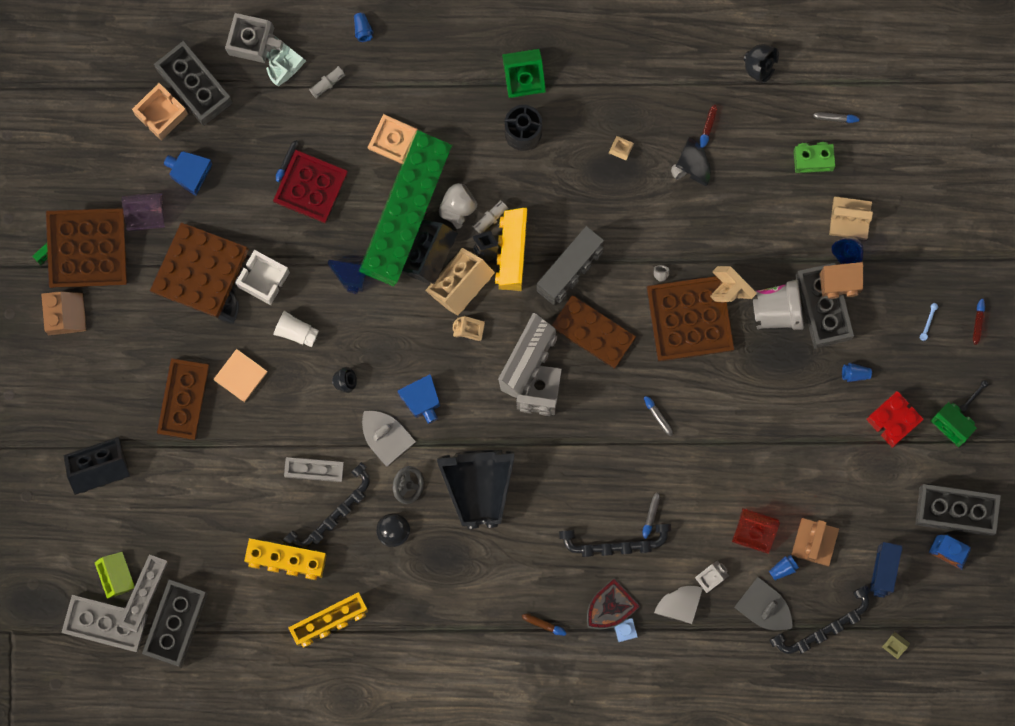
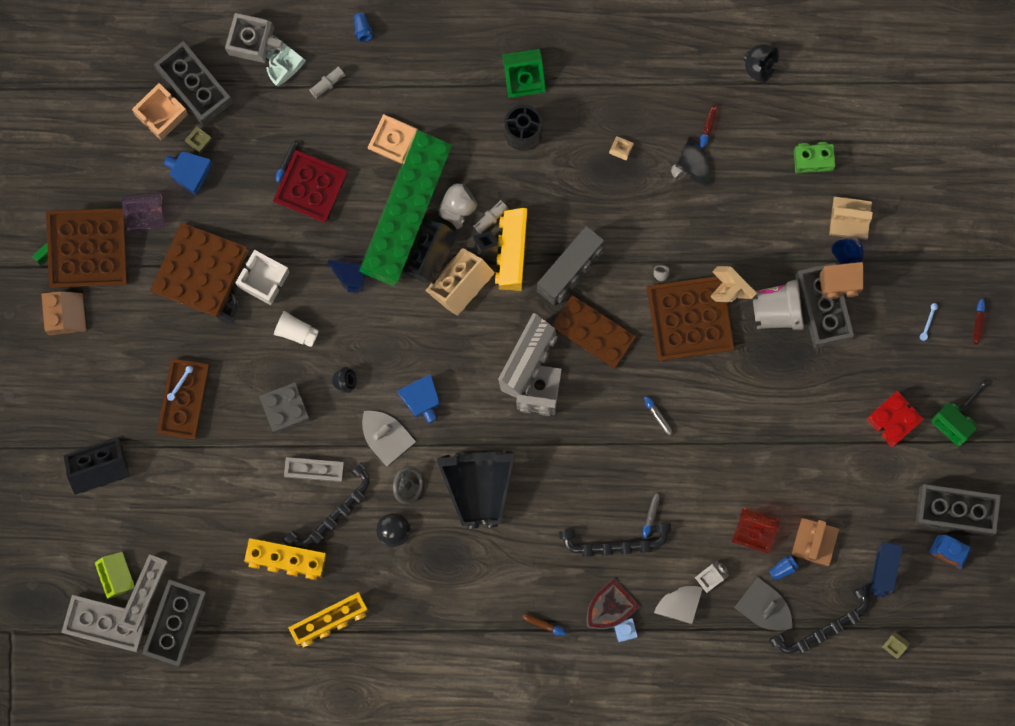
light nougat tile [214,349,268,403] -> none
tan bracket [453,316,485,341] -> none
flat silver piece [813,112,860,123] -> none
blue cone [842,363,872,382] -> none
none -> light blue hinge [167,366,193,401]
none -> olive plate [185,126,212,153]
none -> dark grey brick [259,383,310,435]

